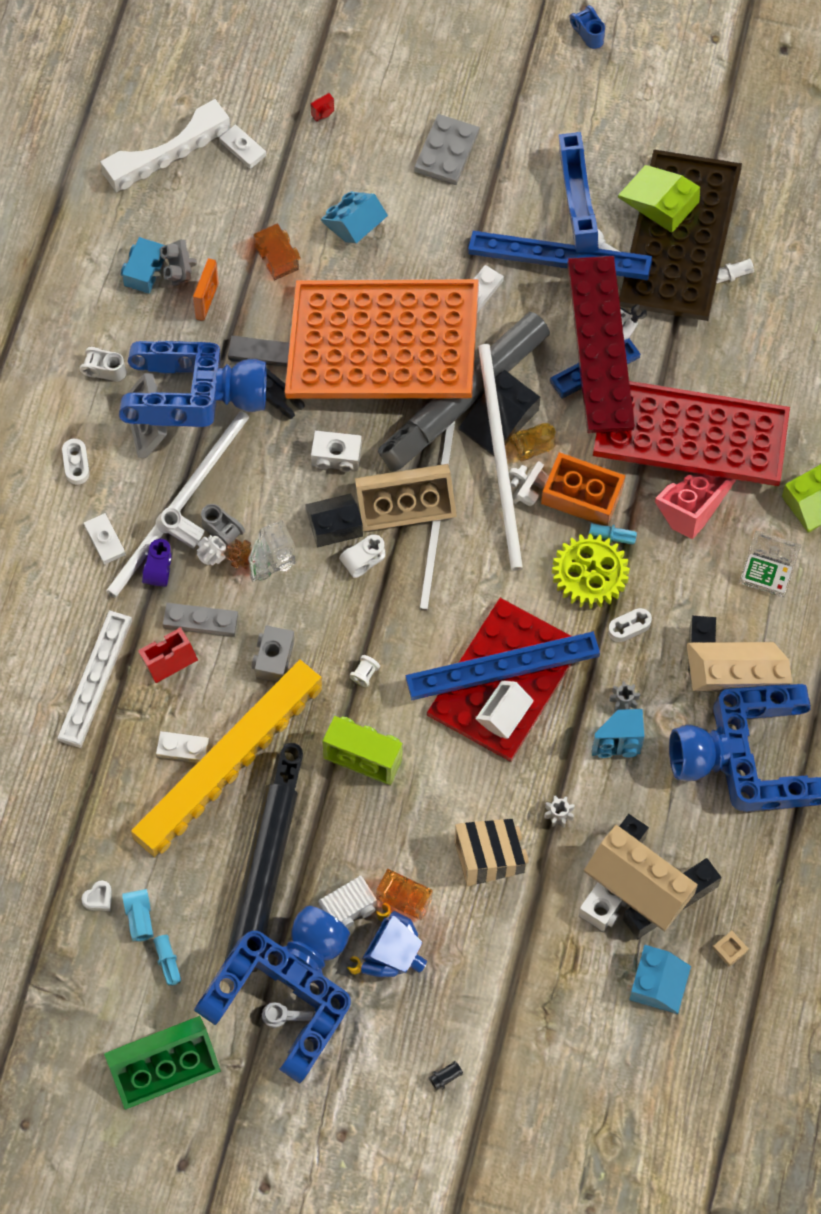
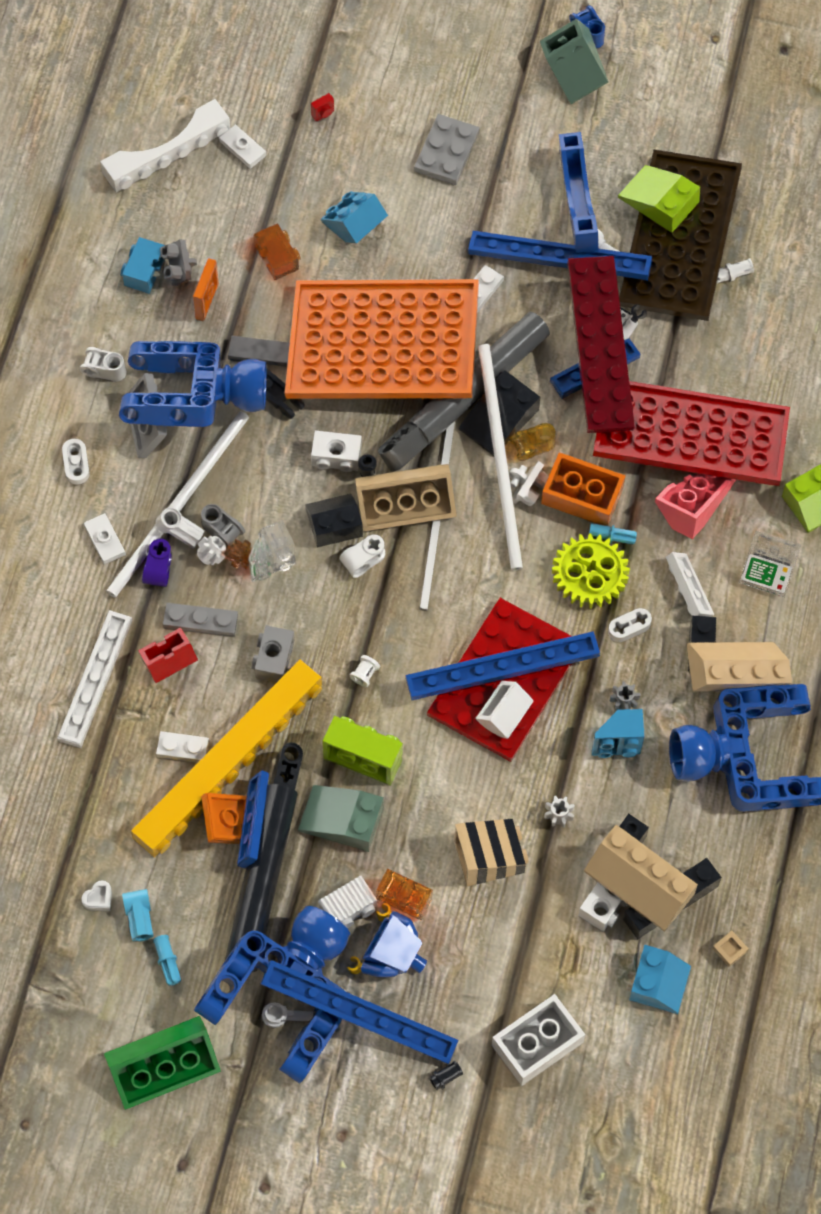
none -> orange tile [201,793,247,844]
none -> blue tile [237,770,269,869]
none -> blue plate [260,960,459,1064]
none -> sand green slope [298,785,384,852]
none -> black pin [358,454,377,477]
none -> white brick [492,994,585,1086]
none -> sand green slope [540,19,609,104]
none -> white plate [666,552,714,617]

